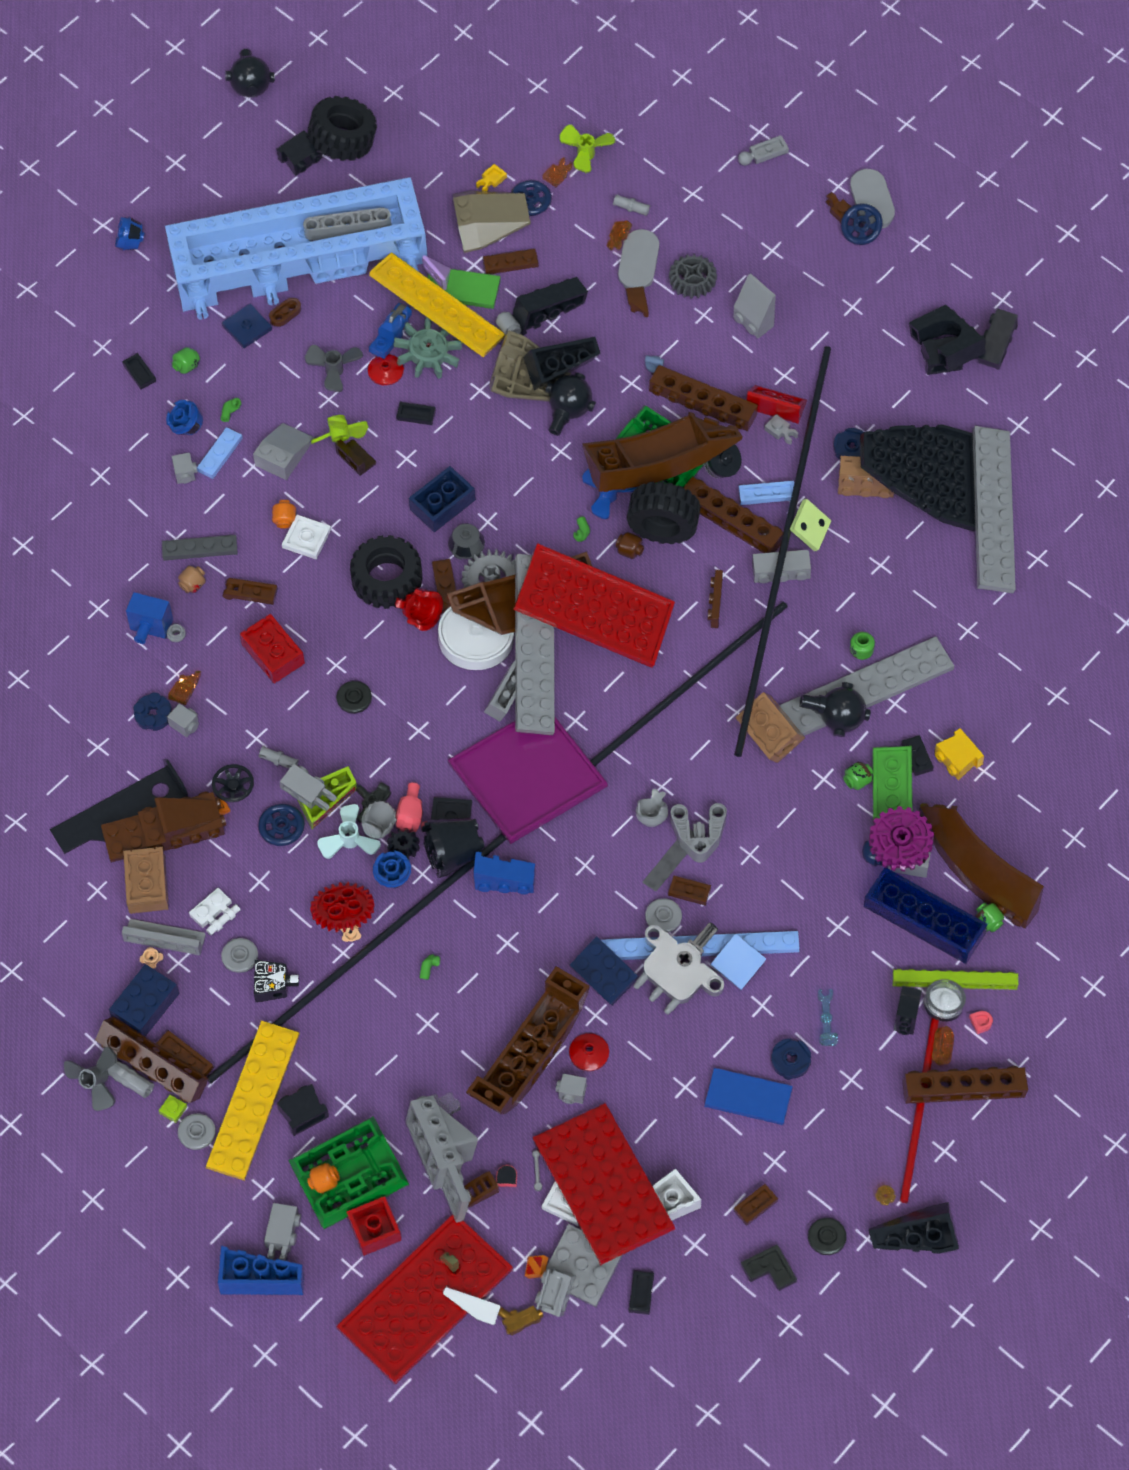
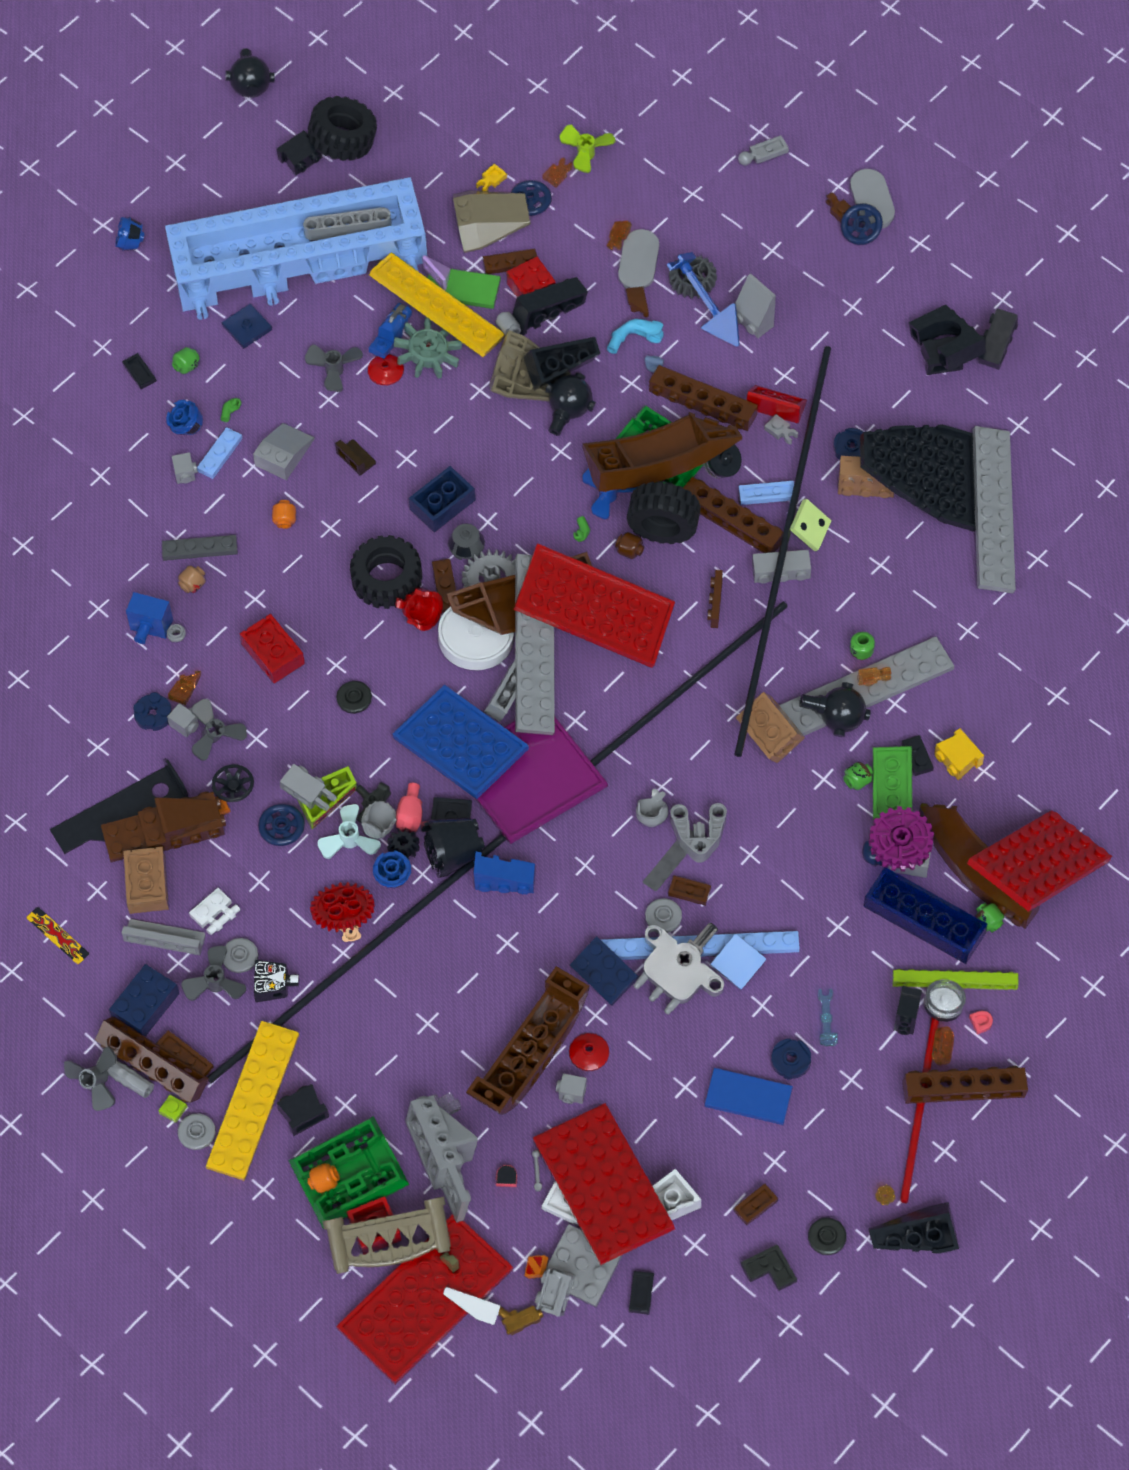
light nougat plate [140,947,163,969] -> none
blue wedge [218,1246,304,1295] -> none
reddish brown plate [222,578,278,605] -> none
light grey pin [259,746,299,769] -> none
light grey hinge [264,1203,301,1261] -> none
reddish brown plate [269,298,301,327] -> none
white plate [282,515,331,560] -> none
lime piece [311,415,368,444] -> none
black tile [396,402,436,425] -> none
bright green arm [419,954,441,980] -> none
reddish brown slope [464,1171,499,1208] -> none
light grey pin [613,194,650,216] -> none
none -> sticker [26,907,89,964]
none -> dark grey piece [182,946,246,1001]
none -> dark grey piece [191,699,247,761]
none -> dark tan piece [322,1197,451,1274]
none -> blue plate [392,685,529,799]
none -> red brick [506,256,556,297]
none -> medium azure piece [607,319,664,354]
none -> piece [667,252,740,347]
none -> clear orange plate [857,667,892,686]
none -> red plate [967,810,1112,912]

